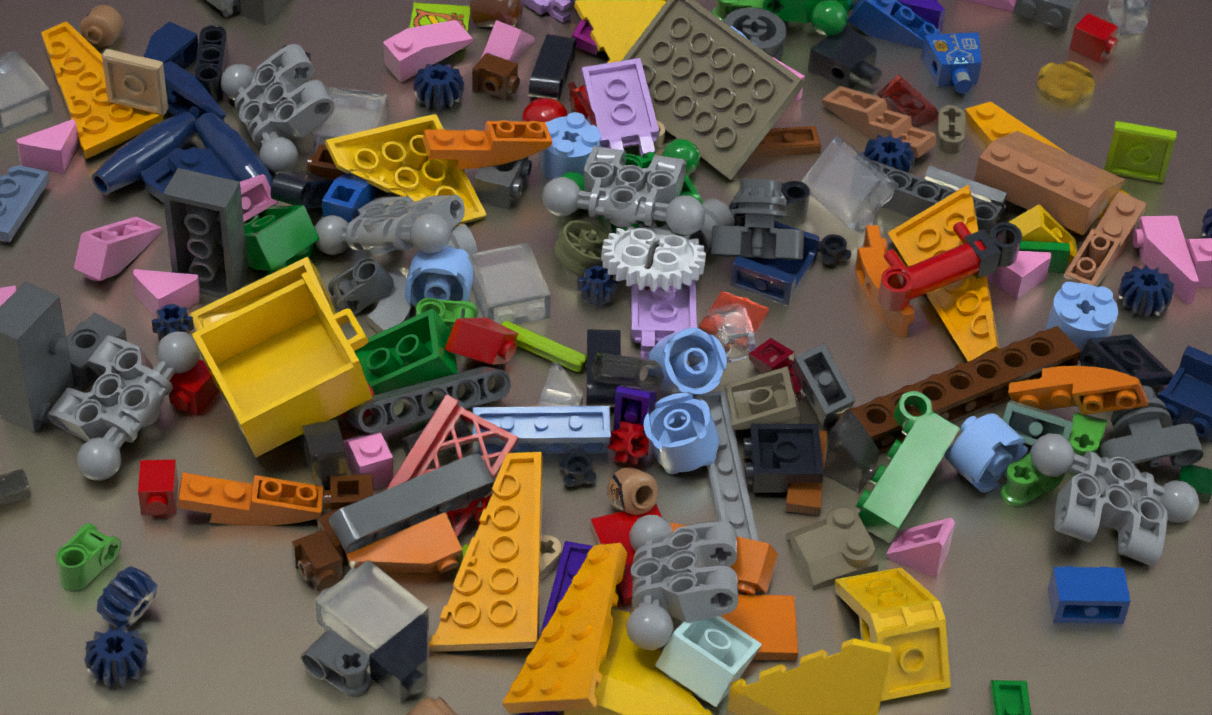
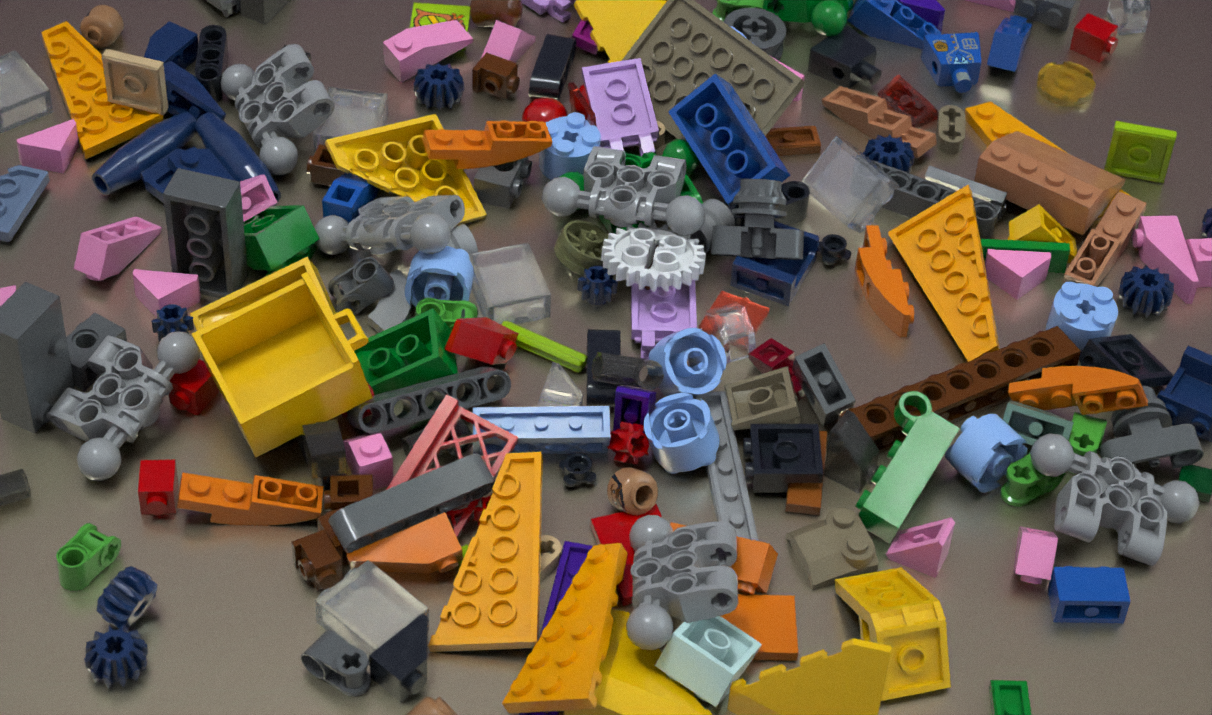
black beam [270,171,334,208] -> none
red piece [878,222,1022,312] -> none
none -> blue brick [668,74,791,205]
none -> blue slope [987,15,1033,72]
none -> bright pink slope [1014,526,1058,584]

